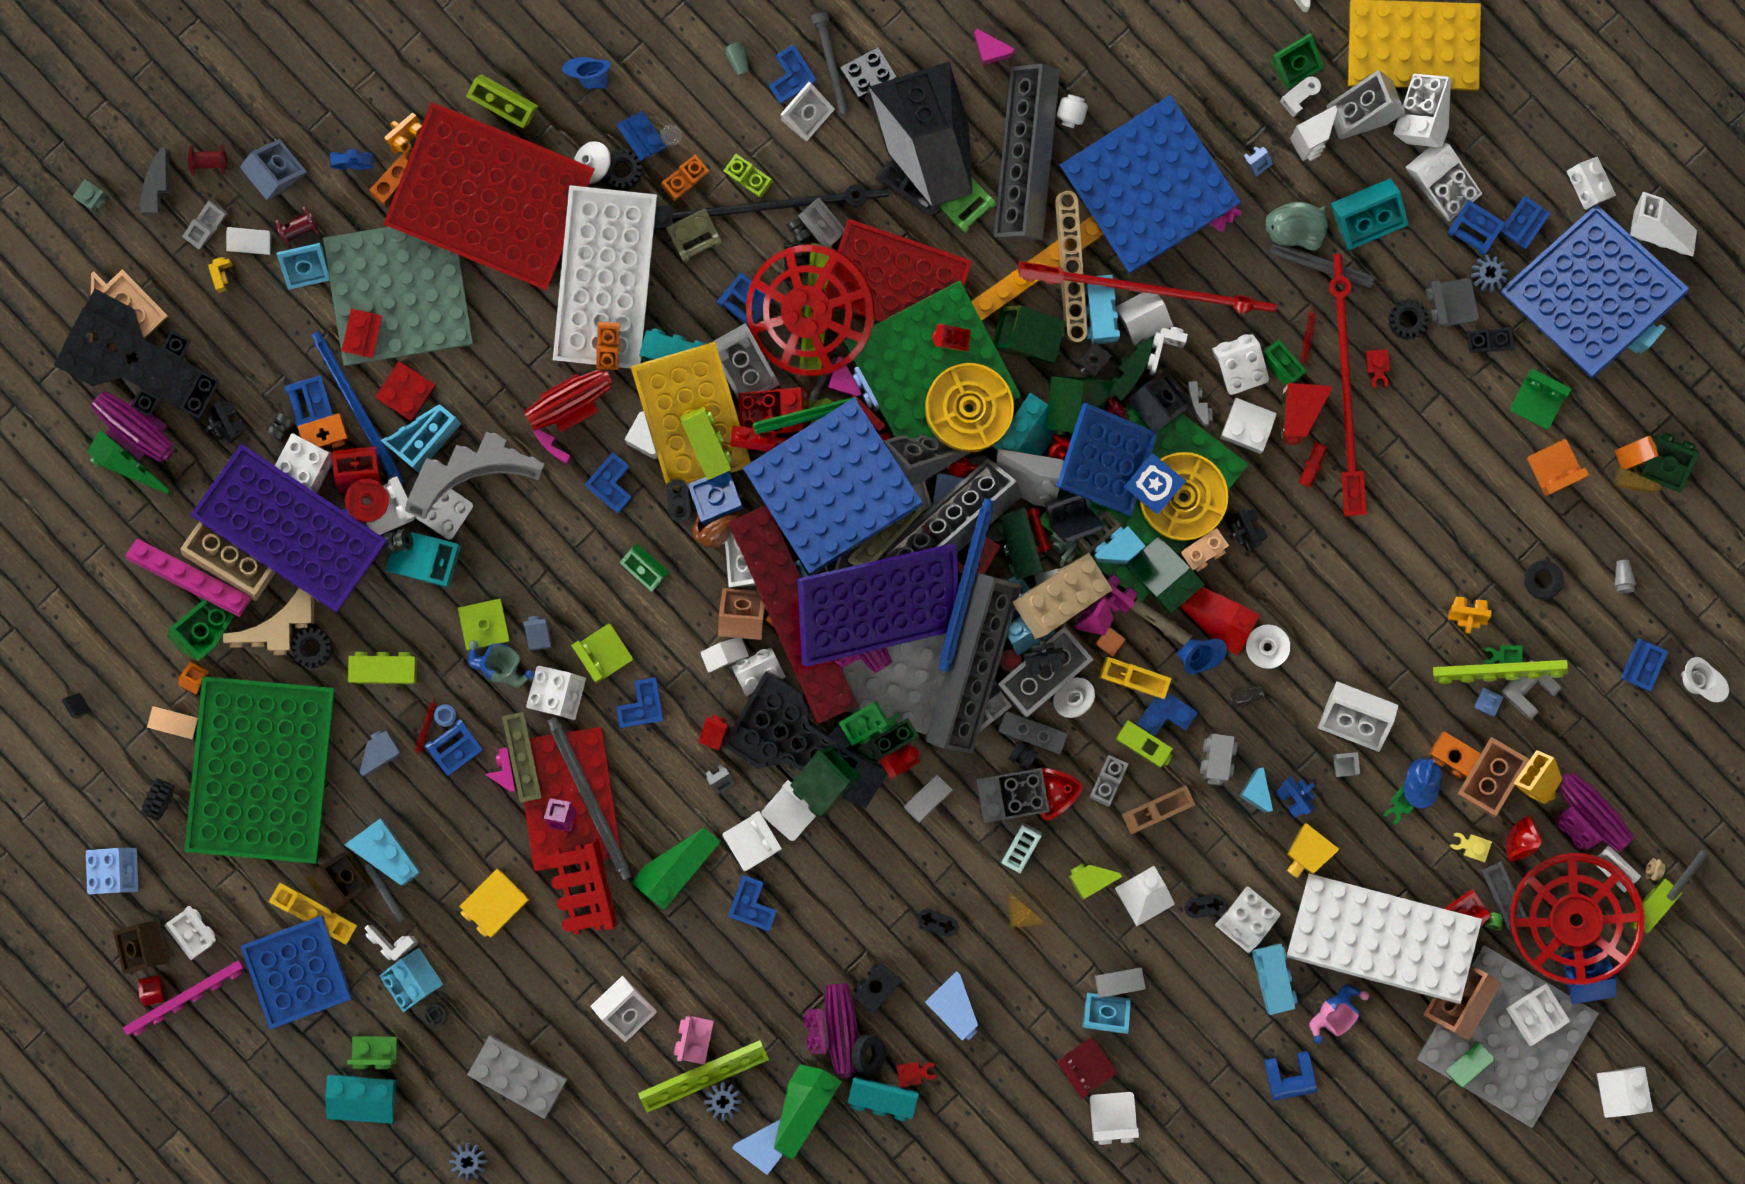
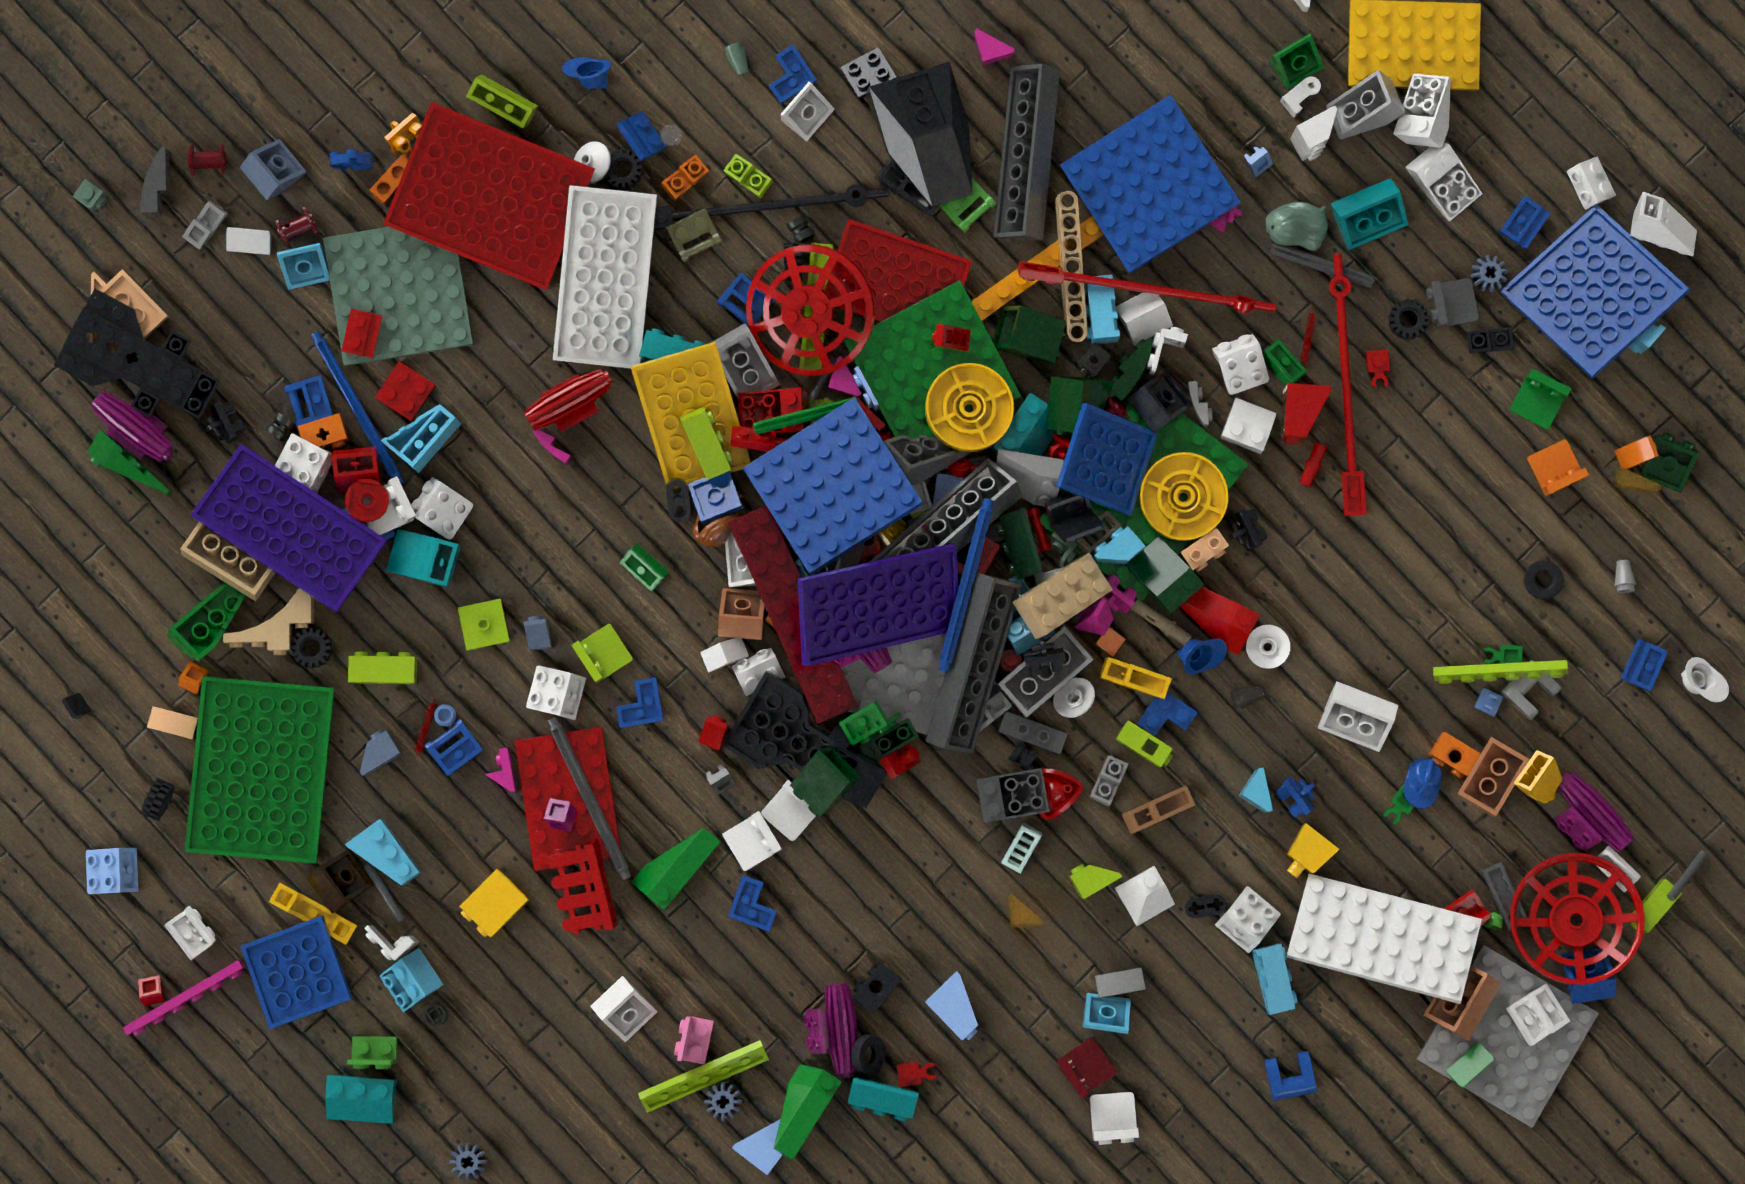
dark brown slope [113,920,169,975] -> none
dark pink plate [125,539,251,617] -> none
yellow bracket [208,257,233,293] -> none
pearl dark grey wheel [383,529,413,554] -> none
light grey arch [405,432,544,519] -> none
light grey brick [467,1035,568,1119] -> none
sand green piece [468,640,534,687] -> none
olive plate [502,712,542,803] -> none
blue plate [584,452,632,514] -> none
orange slope [596,322,620,370] -> none
white slope [624,411,658,459] -> none
light grey plate [798,198,845,247] -> none
dark grey piece [811,12,848,115] -> none
olive plate [848,508,922,566] -> none
light grey slope [904,775,953,823] -> none
black beam [918,909,958,937] -> none
white head [1057,94,1088,128] -> none
blue tile [1124,453,1186,515] -> none
light grey brick [1200,734,1237,786] -> none
bright pink piece [1309,984,1369,1044] -> none
light grey panel [1333,752,1360,777] -> none
blue plate [1447,200,1505,256] -> none
light orange hips [1448,596,1492,634] -> none
light yellow plate [1450,833,1492,862] -> none
red hat [1506,814,1543,862] -> none
white slope [1596,1066,1653,1118] -> none
tan plate [1645,858,1665,881] -> none

